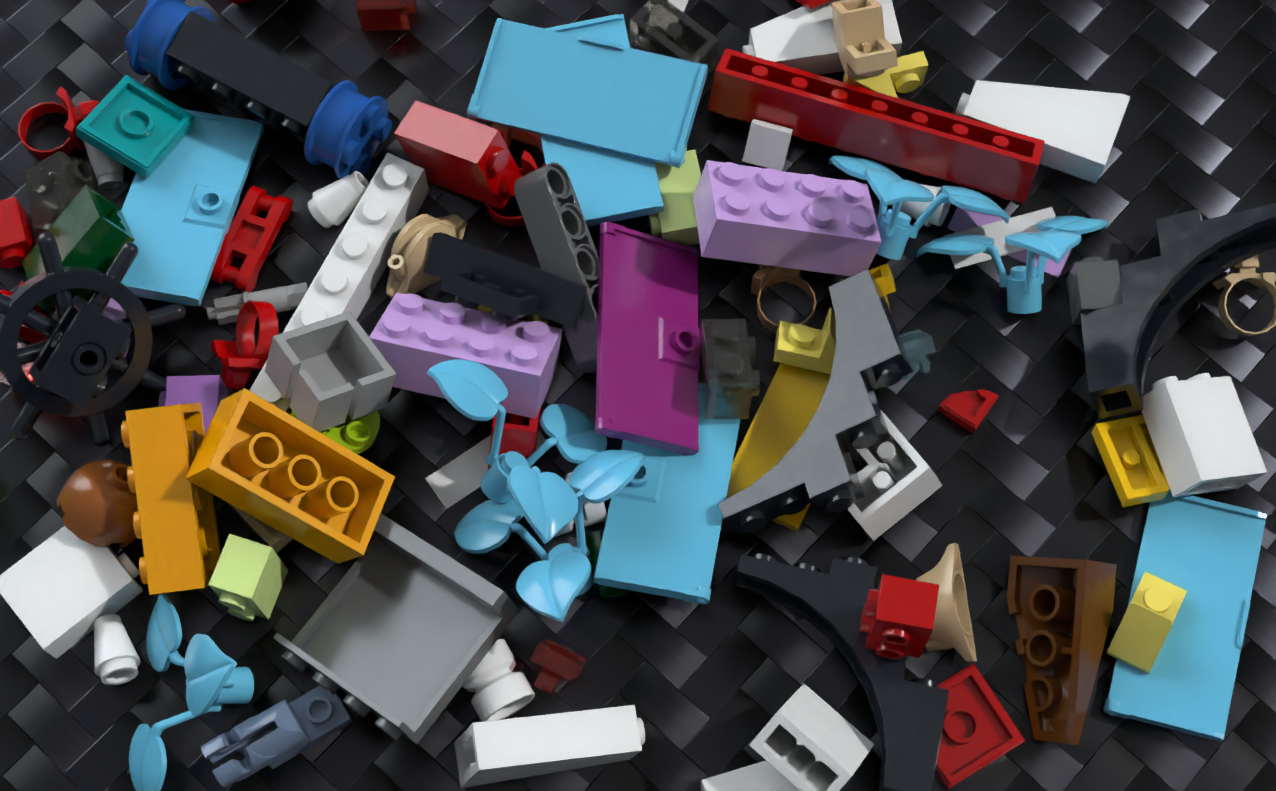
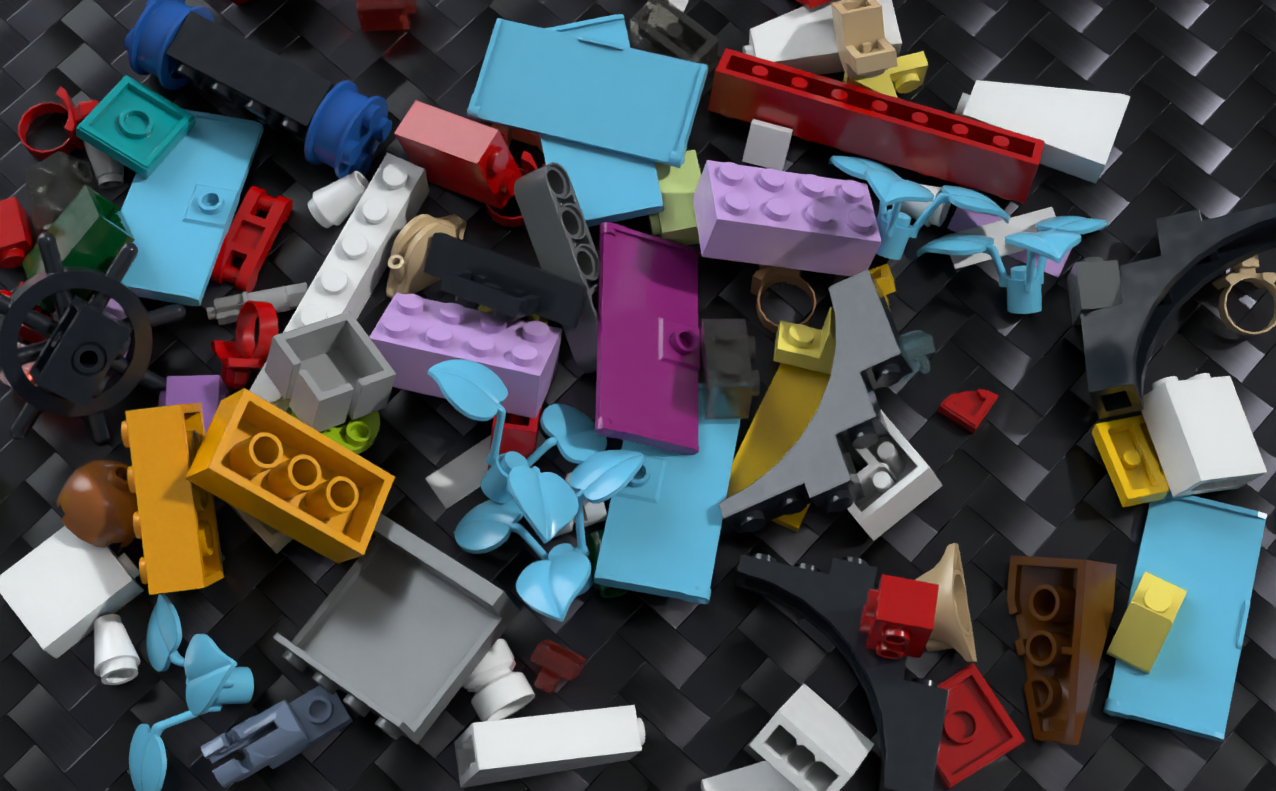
yellowish green brick [208,534,288,621] -> none

